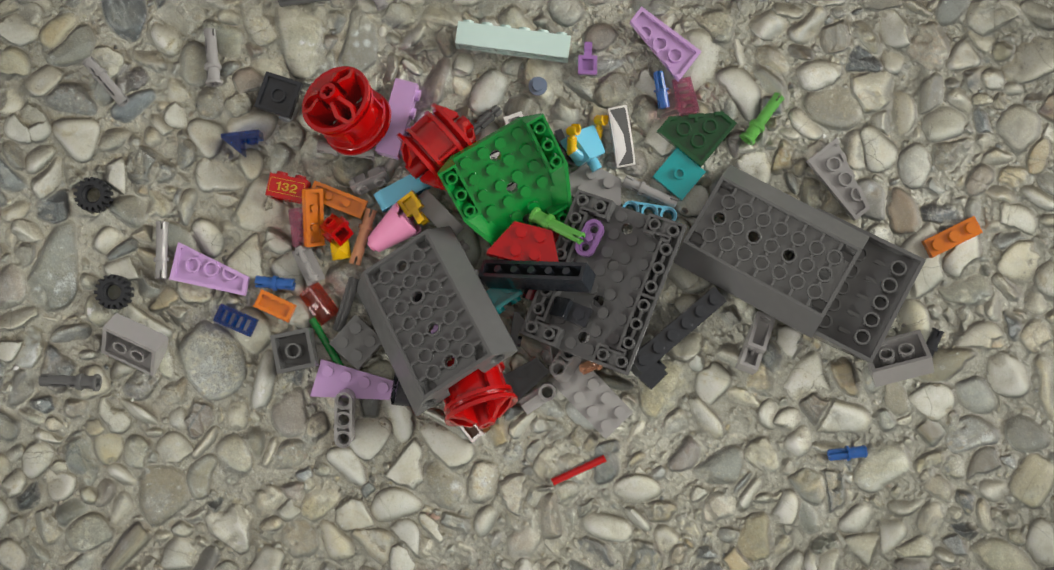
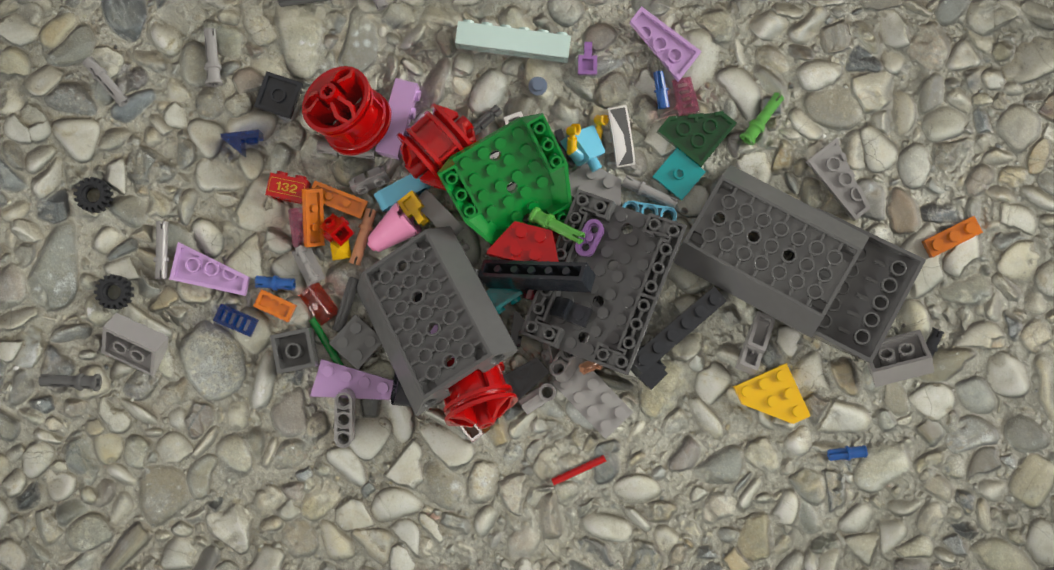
none -> yellow plate [733,363,810,424]

